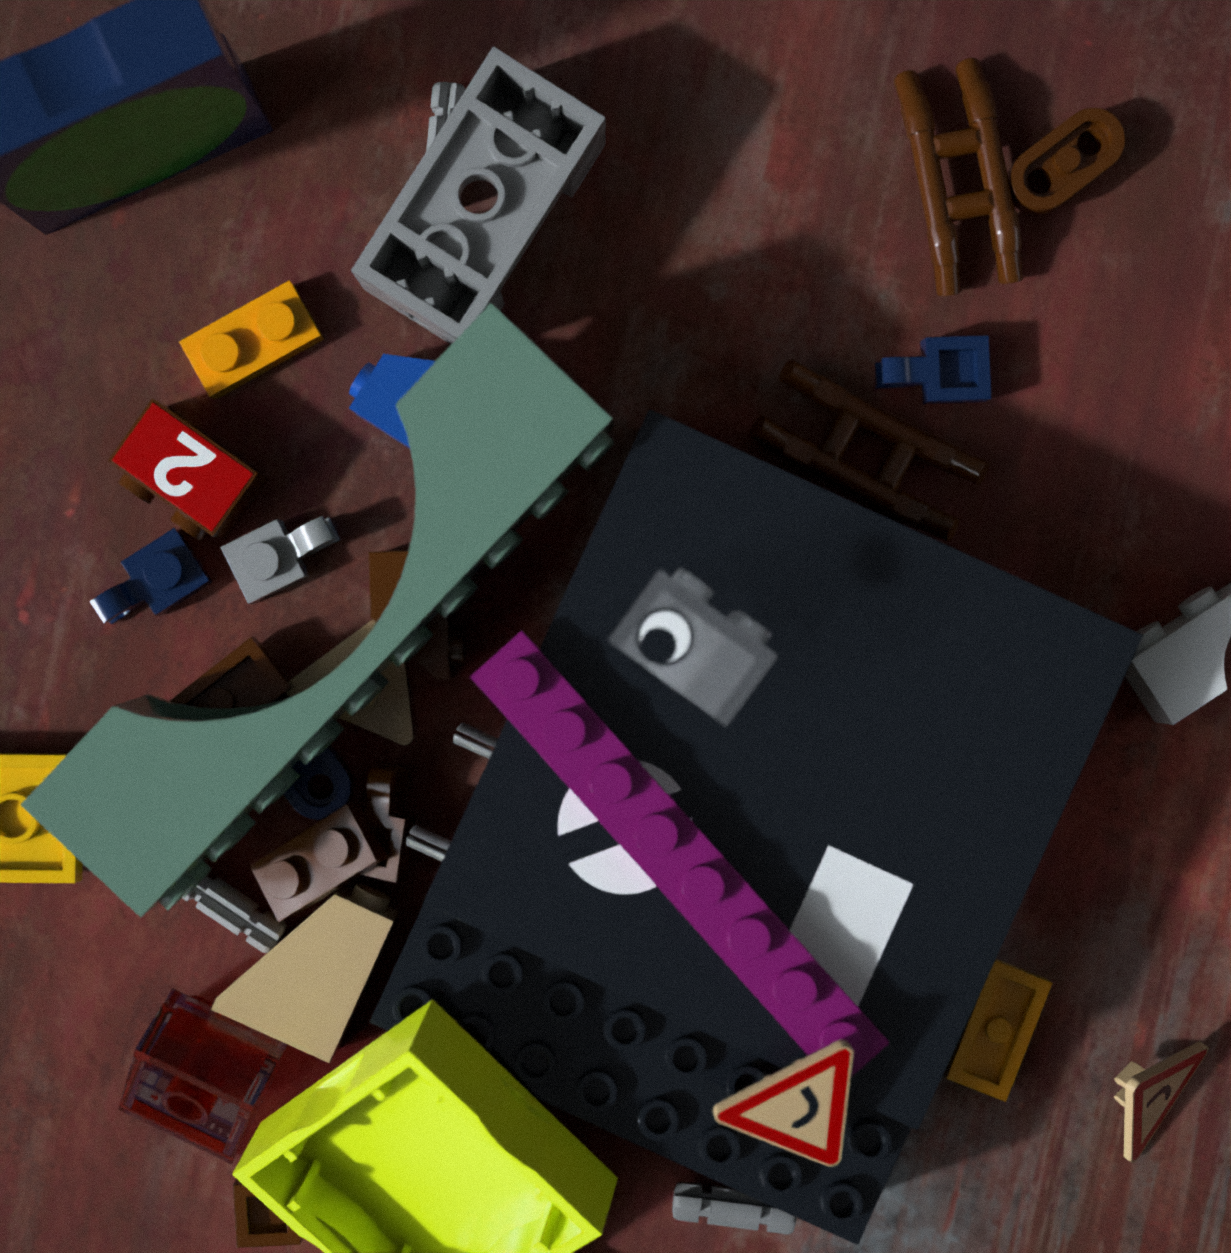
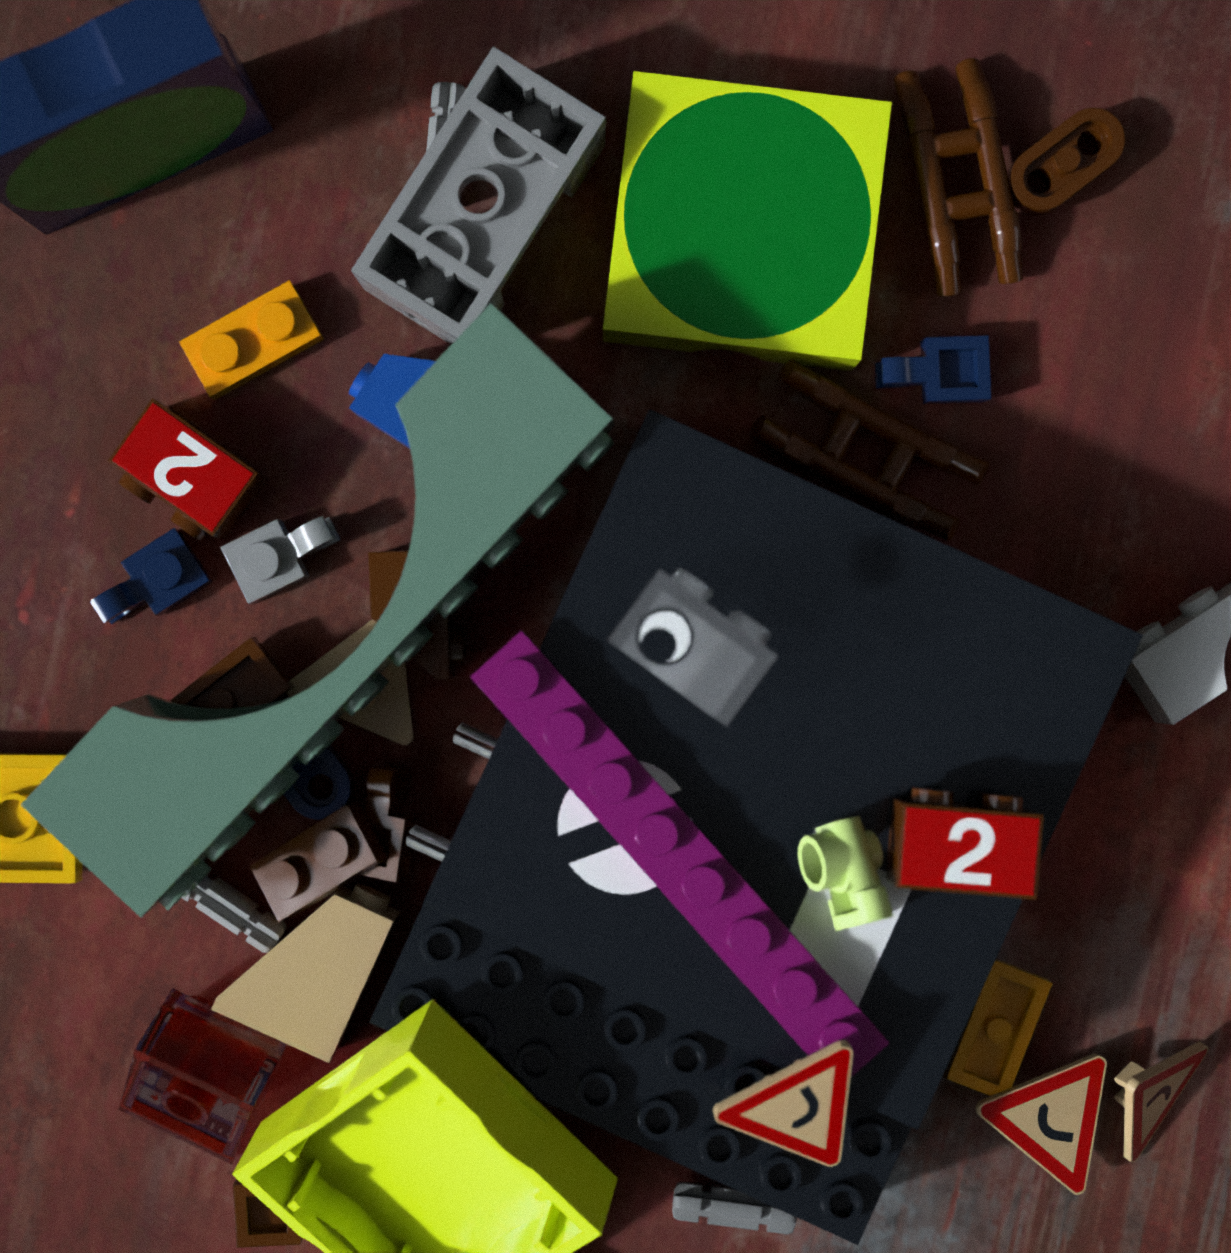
none -> green tile [603,71,892,371]
none -> yellowish green plate [798,816,893,931]
none -> brick [886,787,1044,900]
none -> piece [975,1054,1107,1195]

